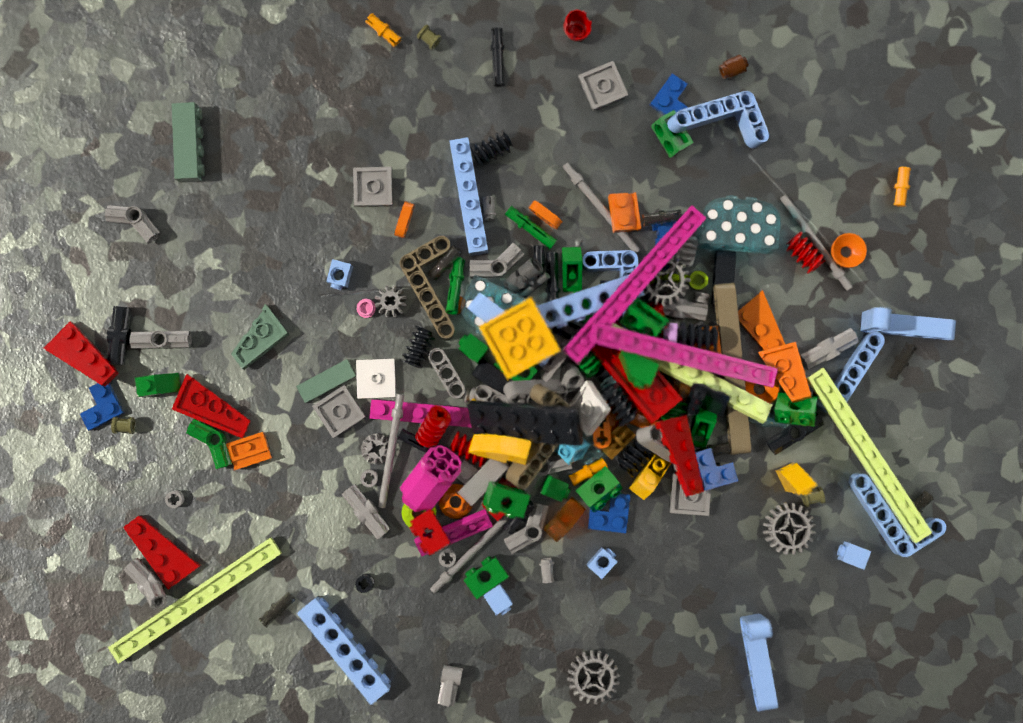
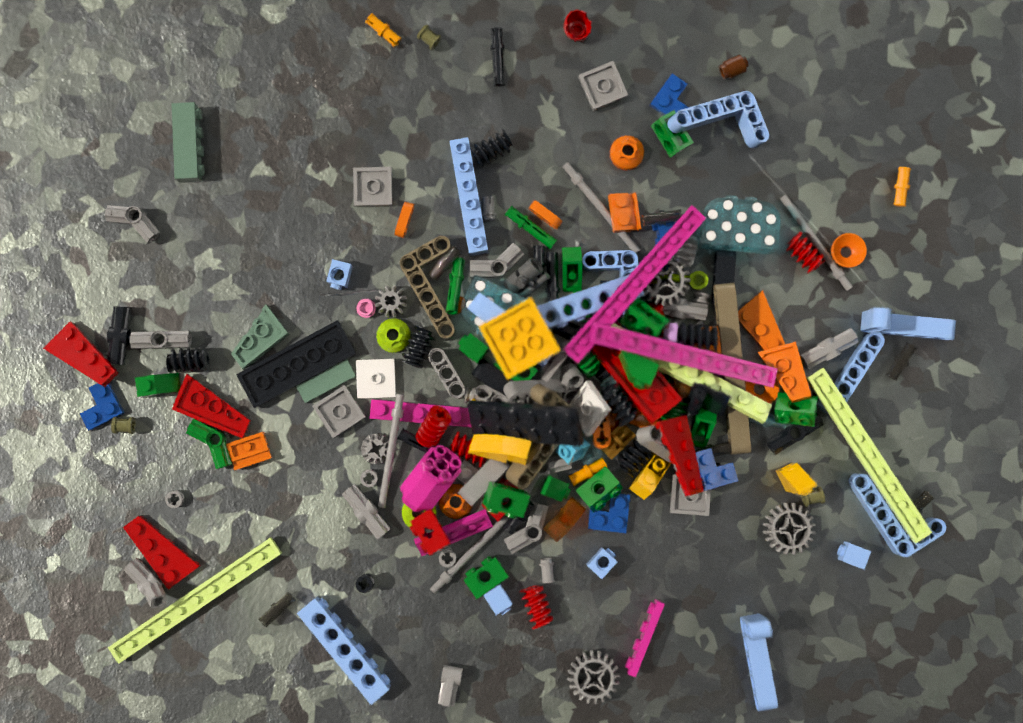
none -> black piece [166,347,210,373]
none -> black plate [236,320,357,408]
none -> lime piece [376,318,411,353]
none -> red piece [519,585,554,629]
none -> orange piece [610,136,644,170]
none -> dark pink plate [625,599,665,677]

